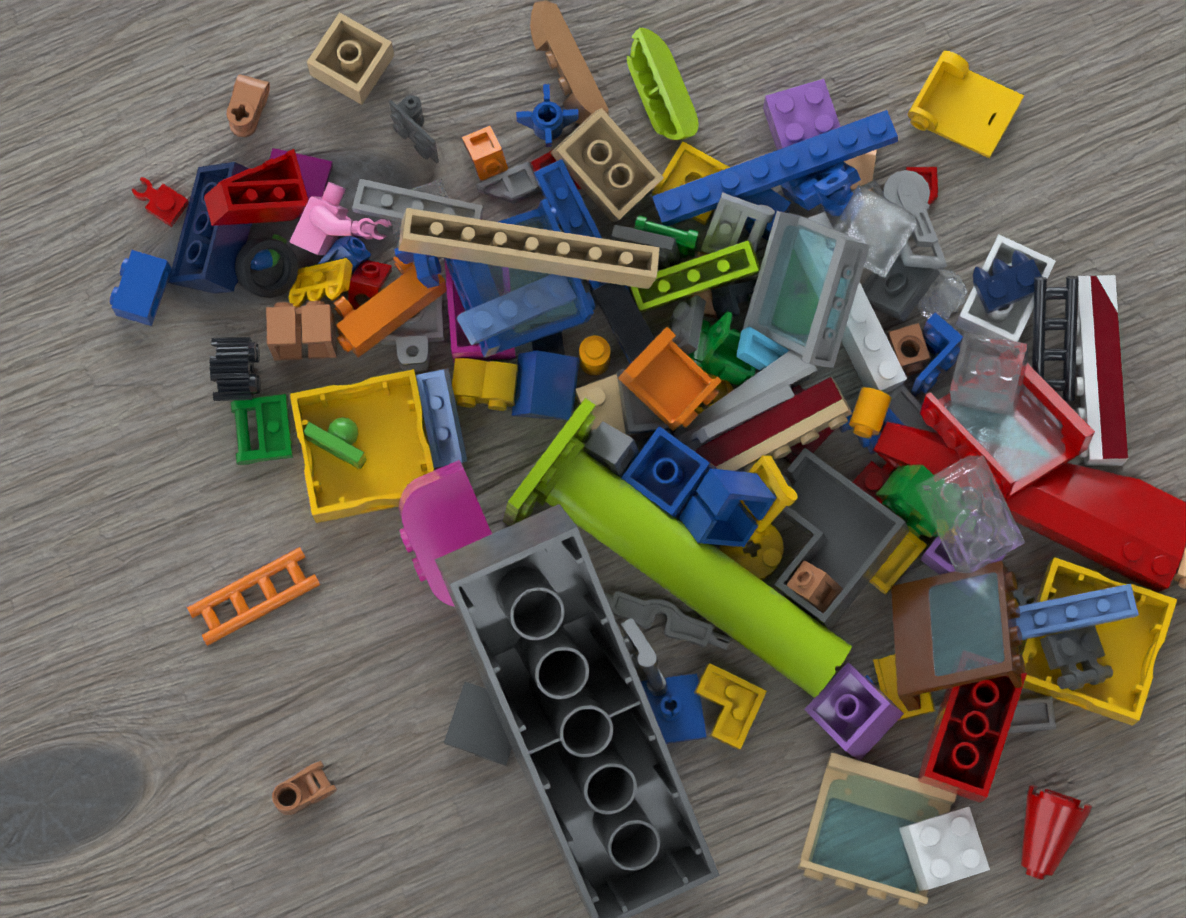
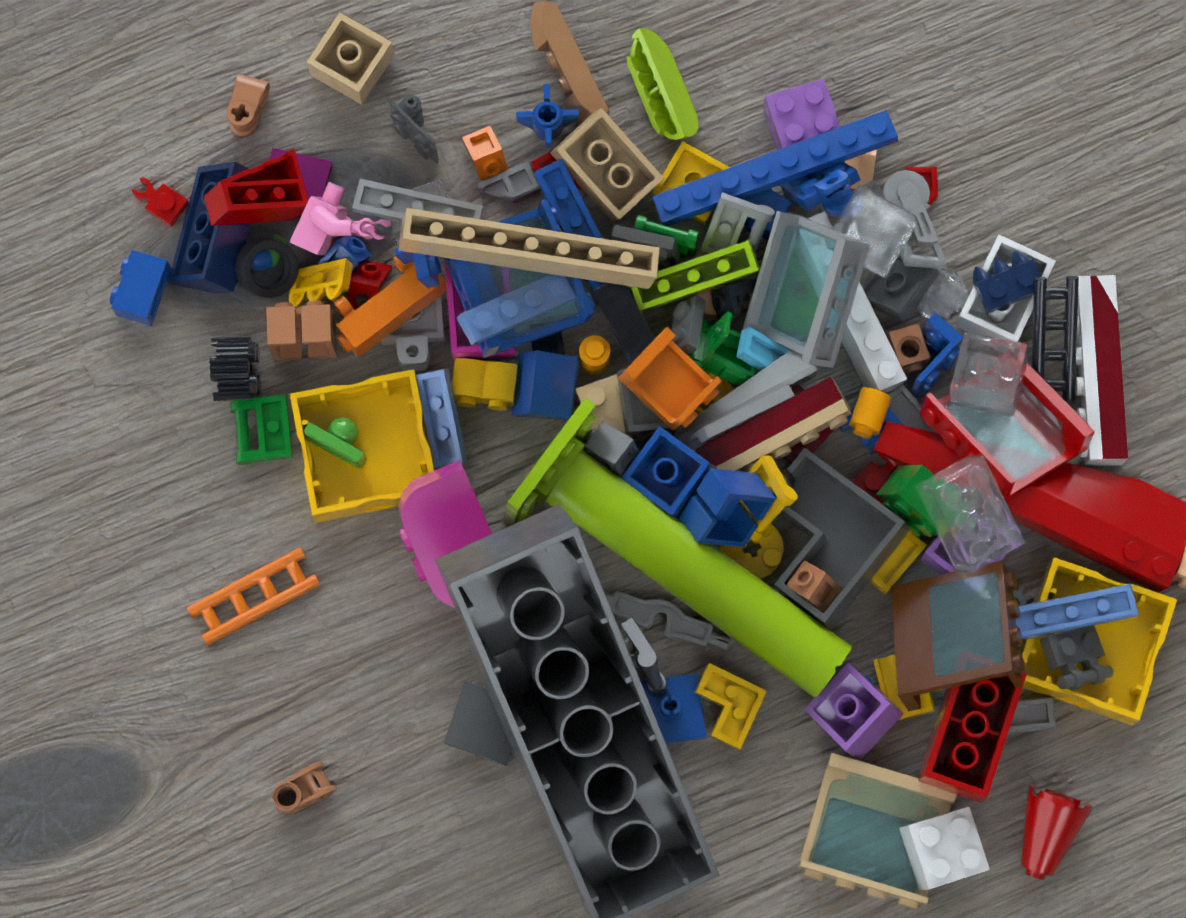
yellow door [907,51,1024,159] -> none

